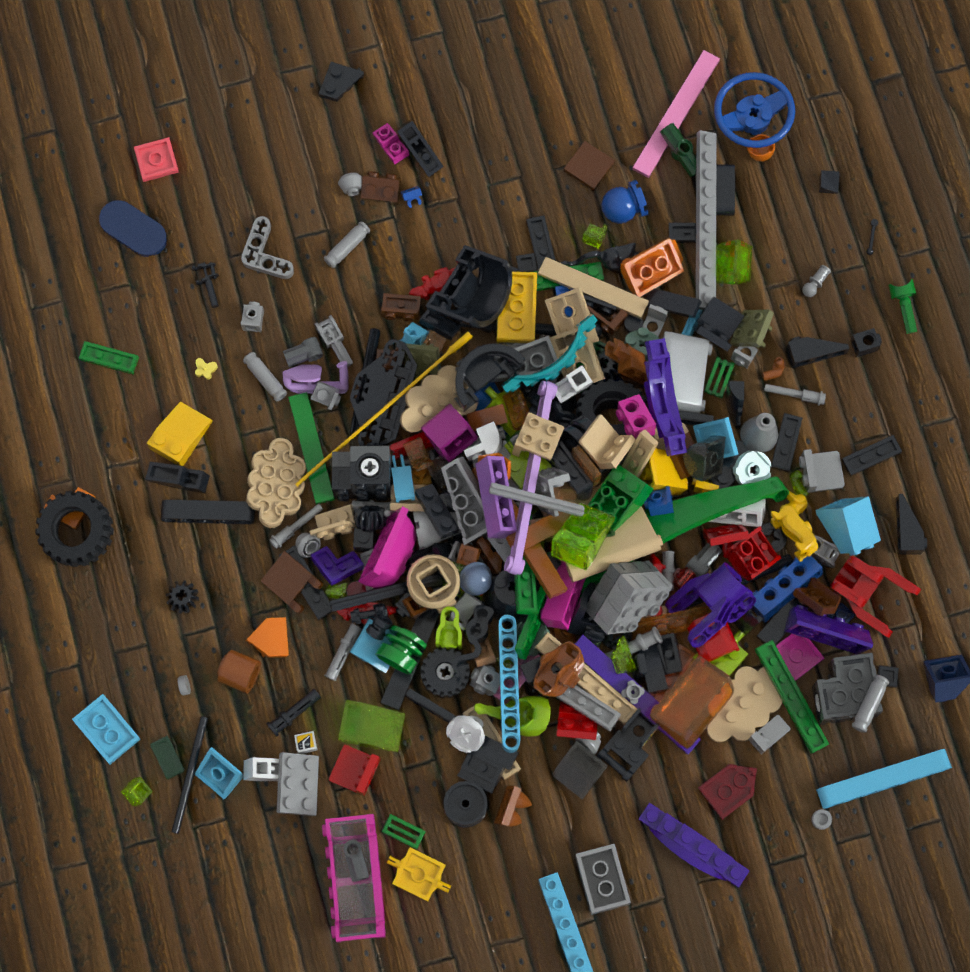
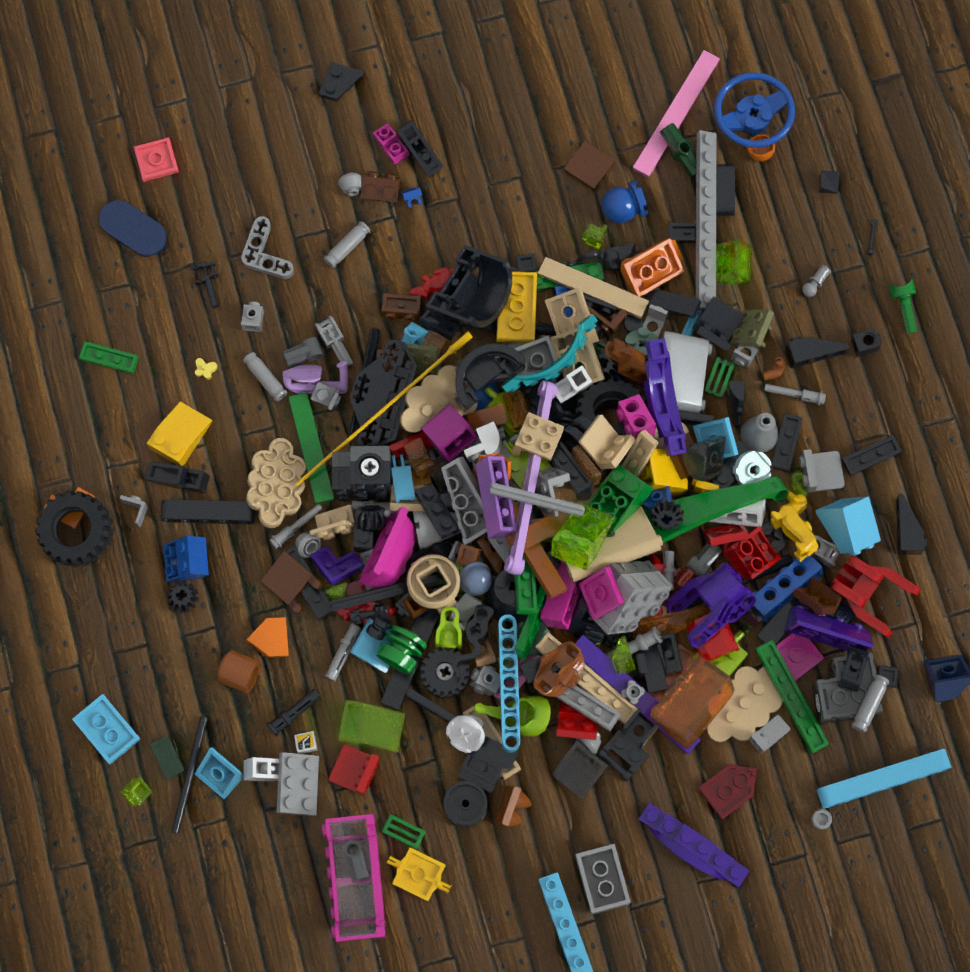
light grey tile [178,675,191,696] -> none
black tile [526,215,556,271] -> none
none -> light grey bracket [119,495,148,528]
none -> blue slope [164,536,209,582]
none -> dark pink tile [579,567,624,620]
none -> black gear [651,498,684,532]
none -> black slope [838,646,869,692]

